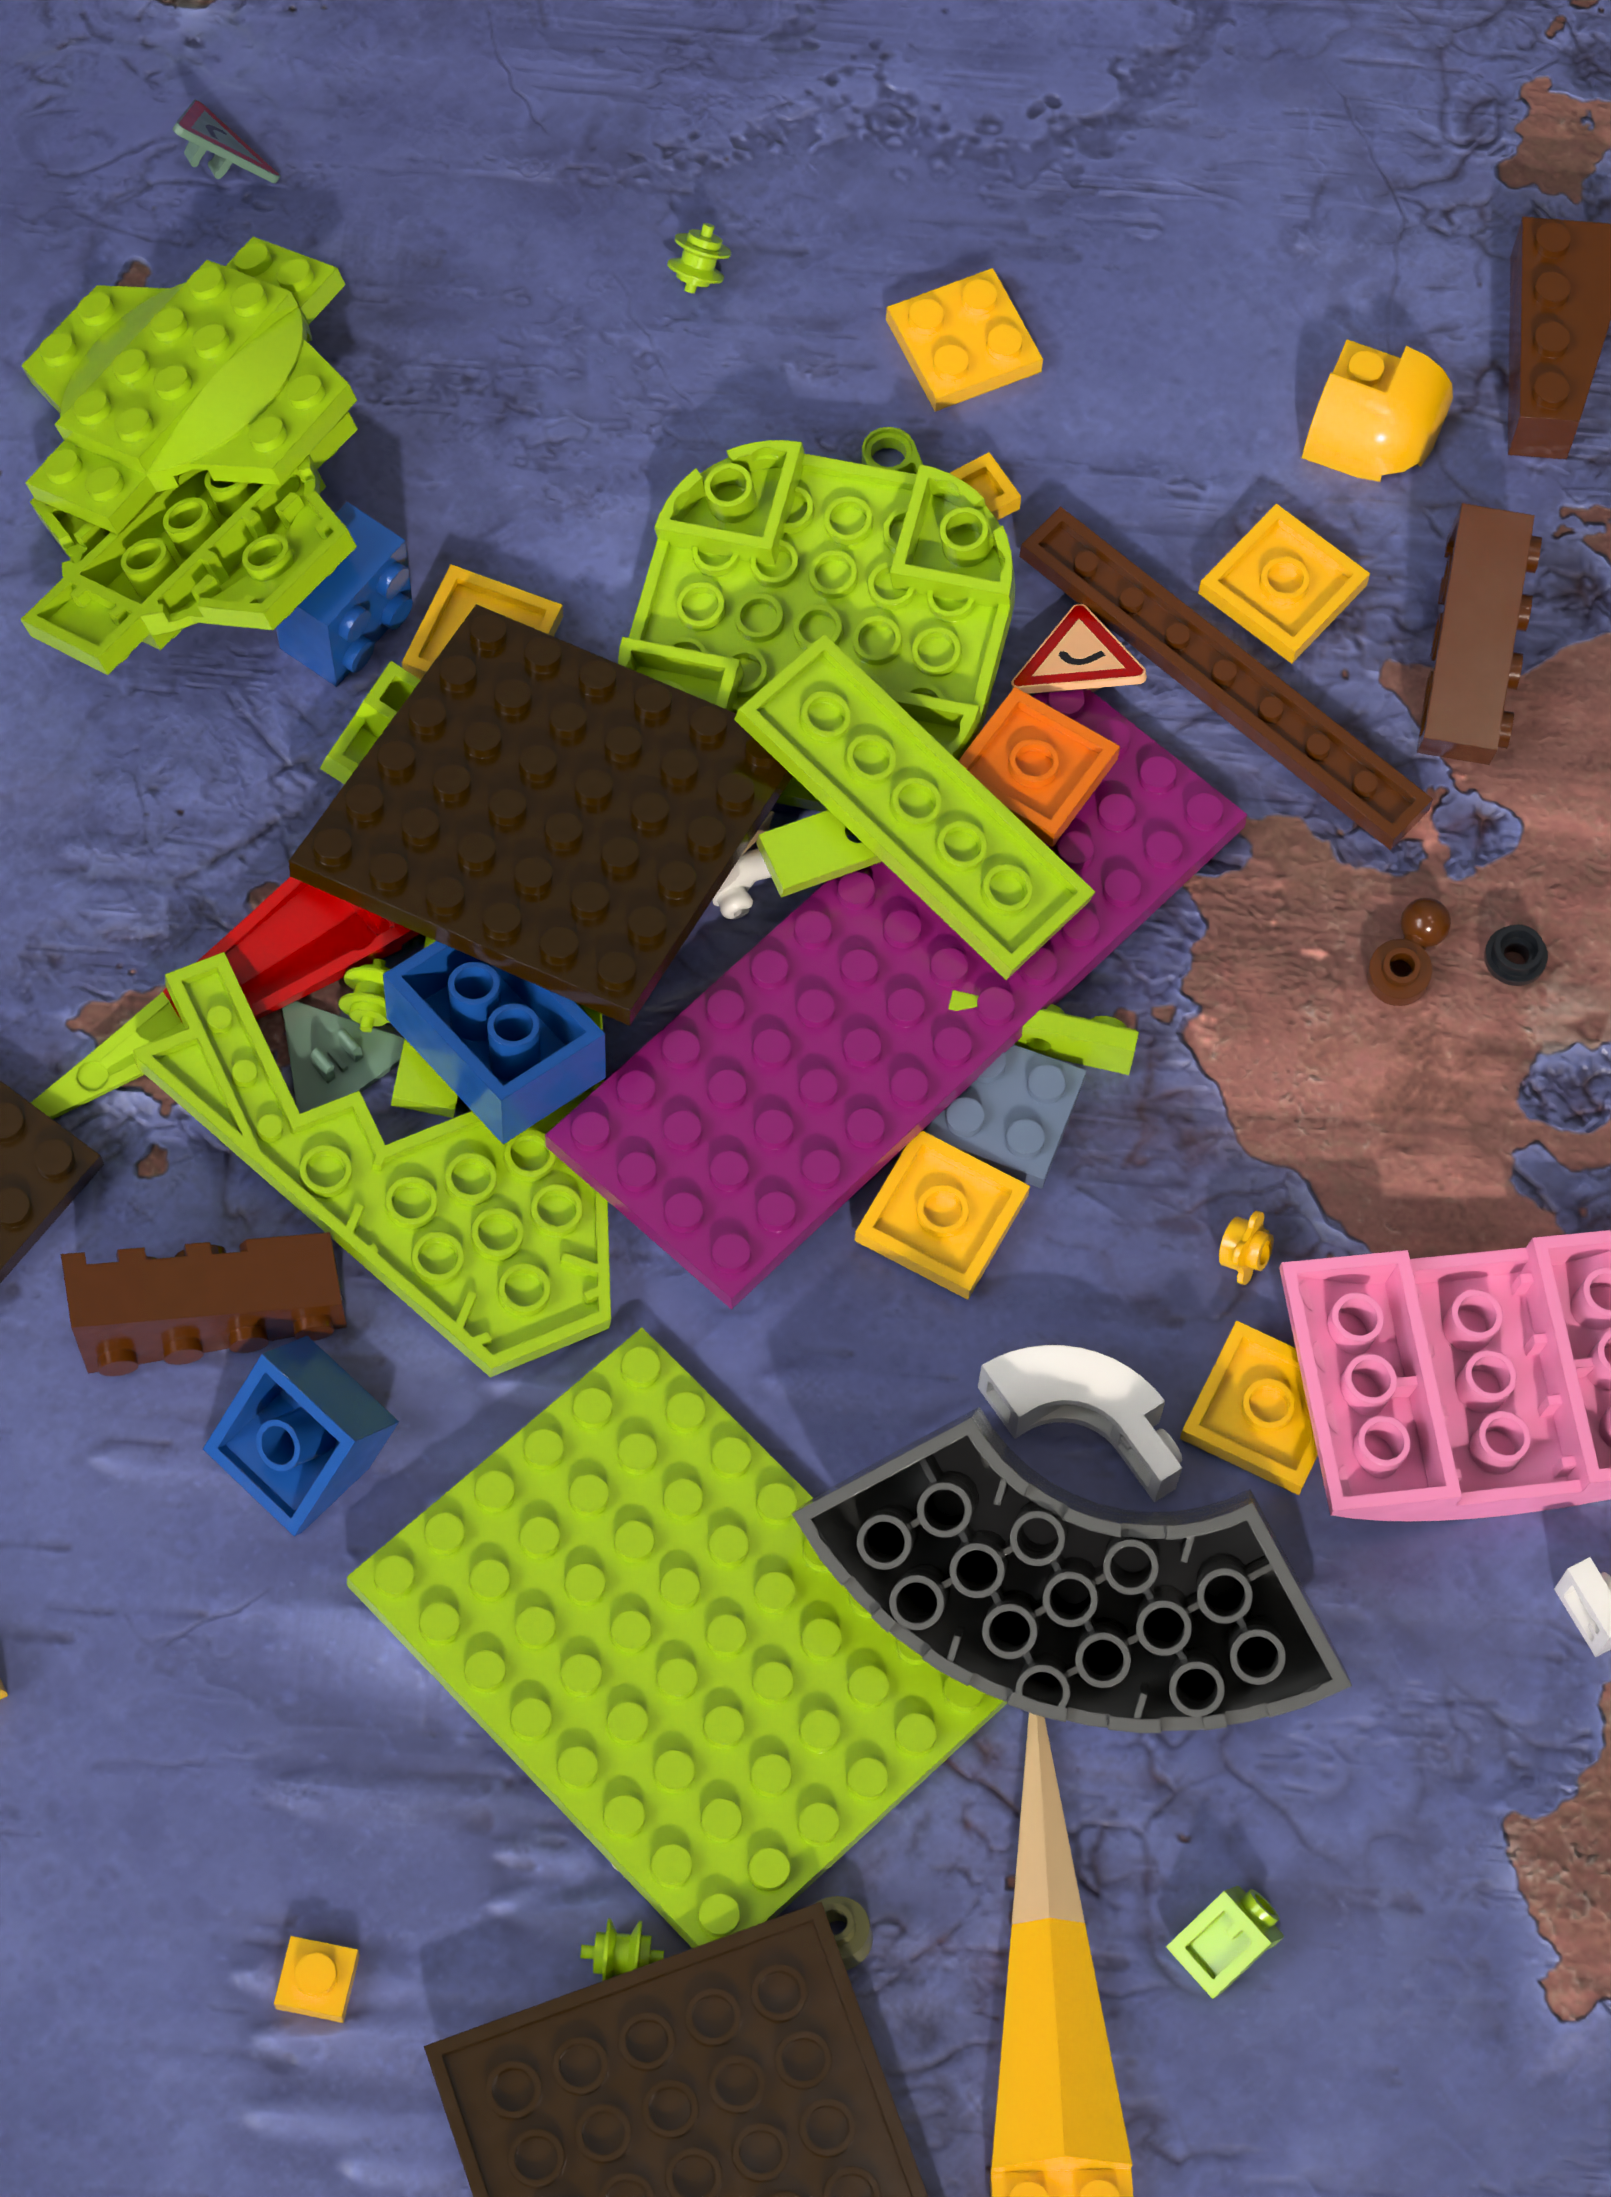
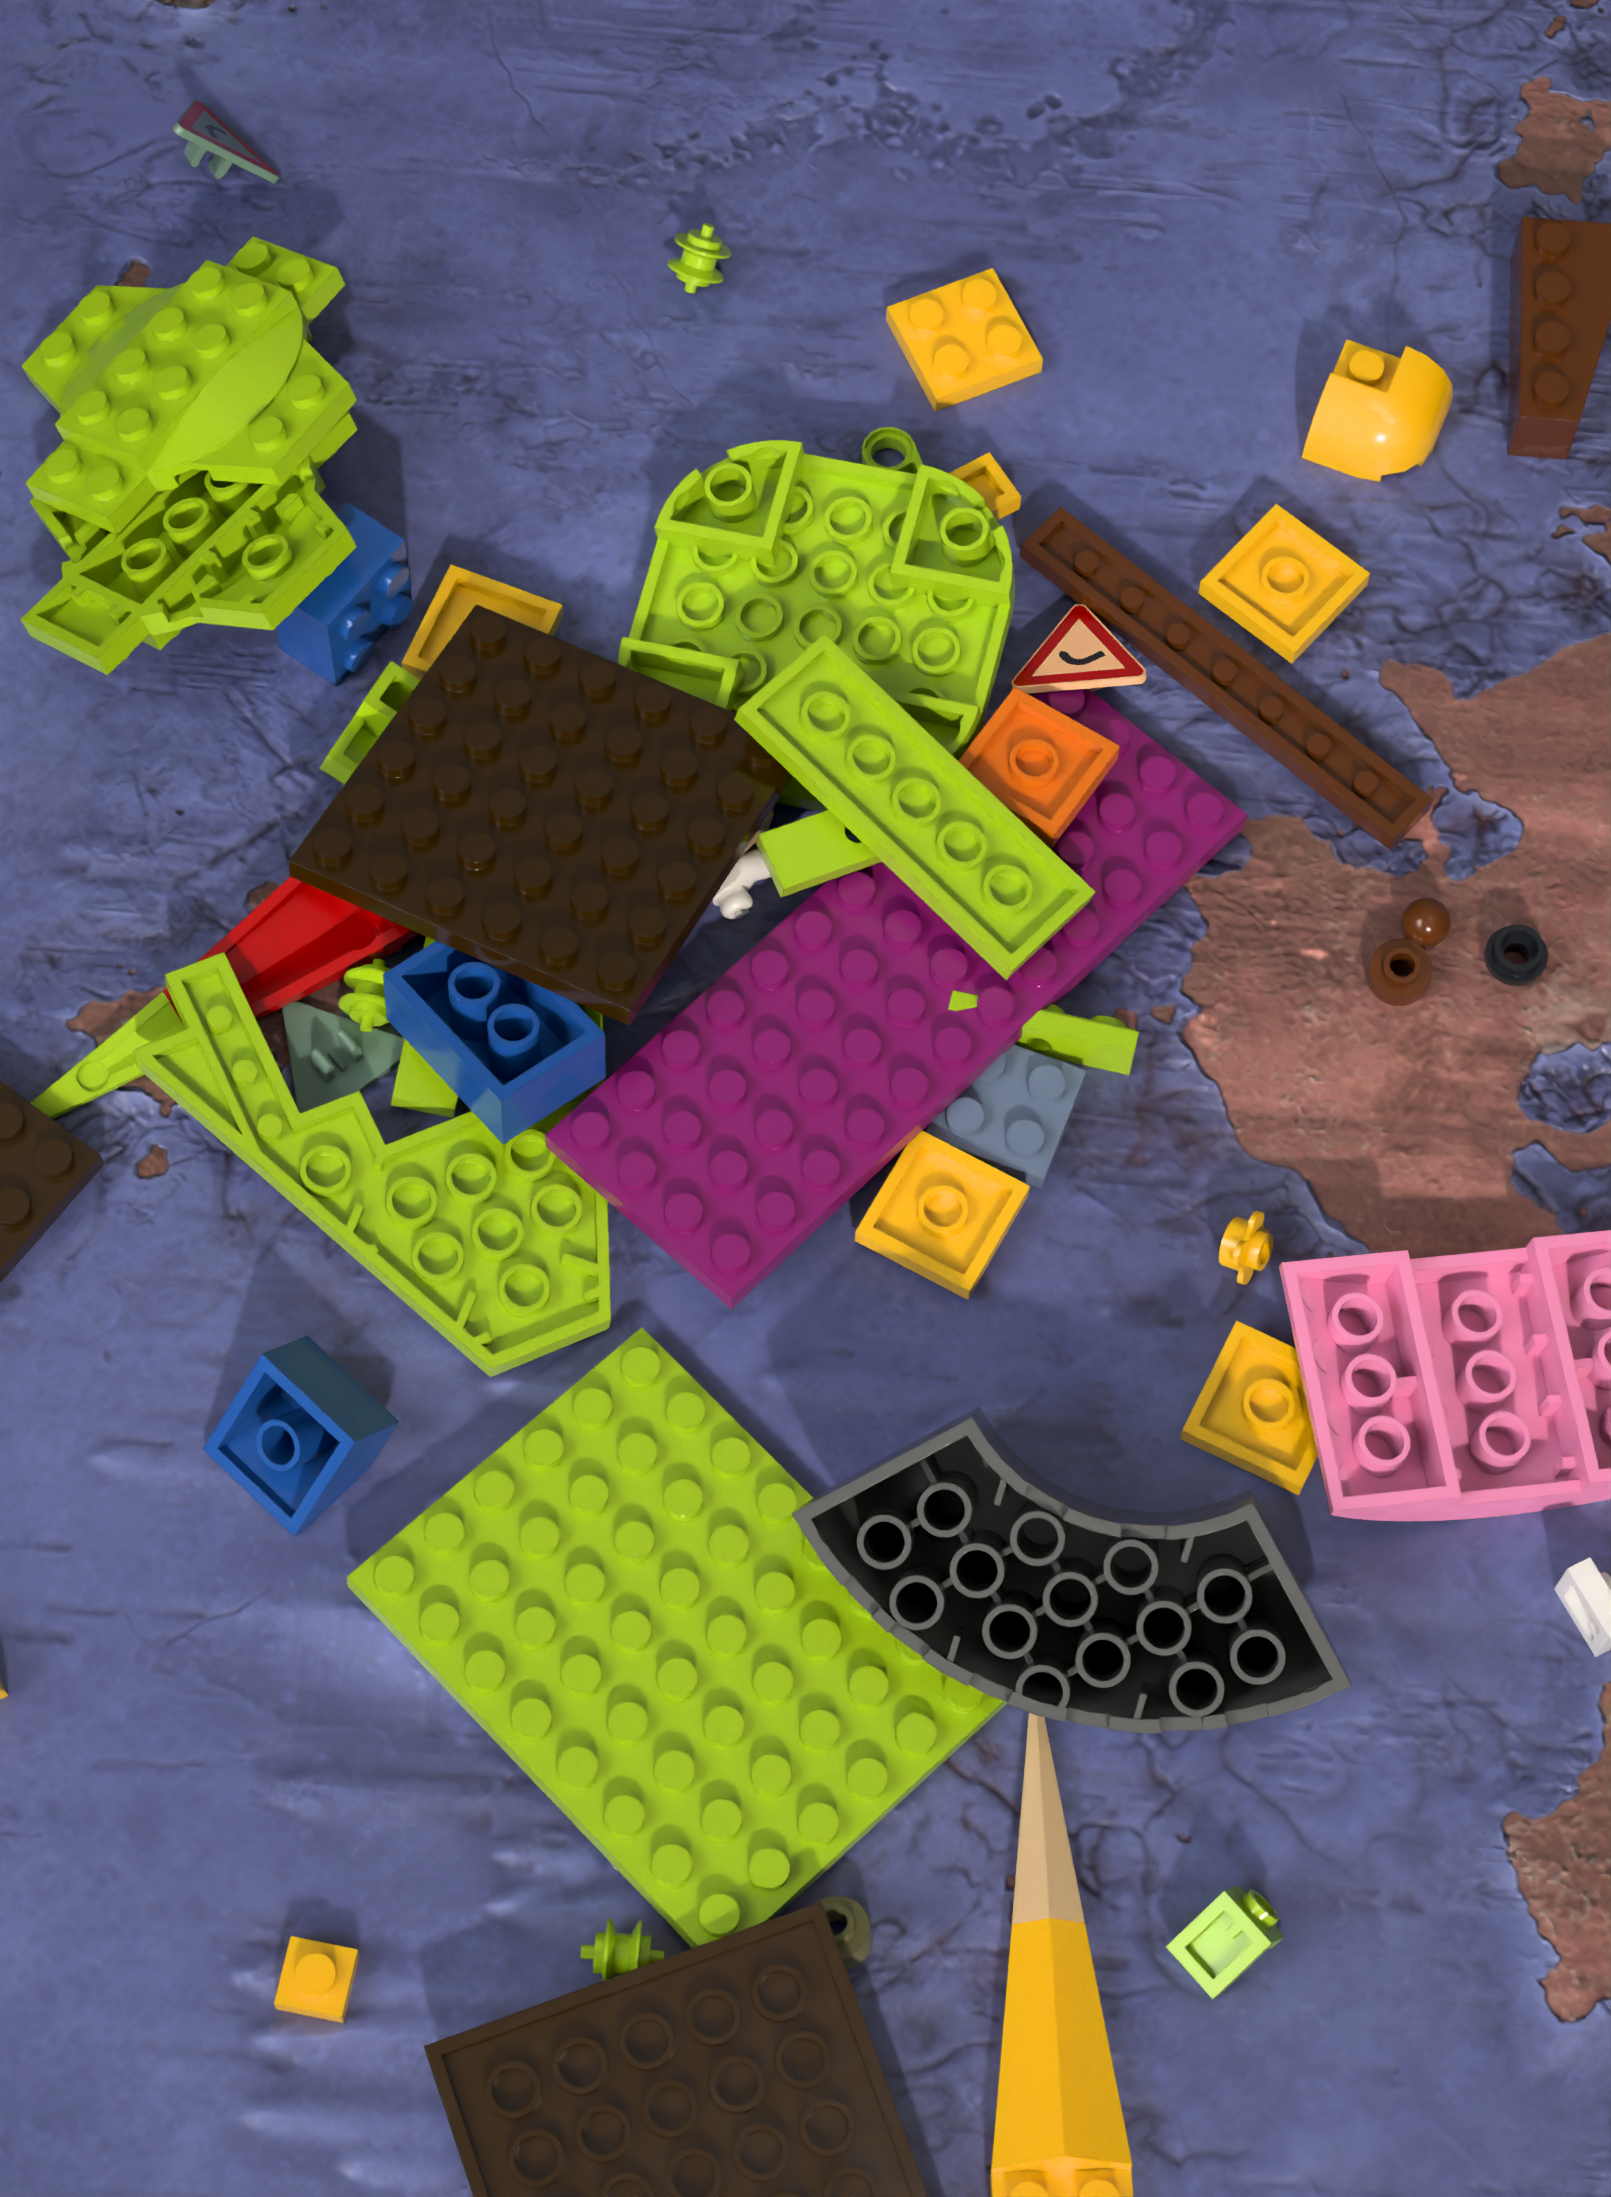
reddish brown wedge [61,1232,347,1376] -> none
white arch [978,1345,1182,1502] -> none
reddish brown wedge [1417,503,1542,765] -> none

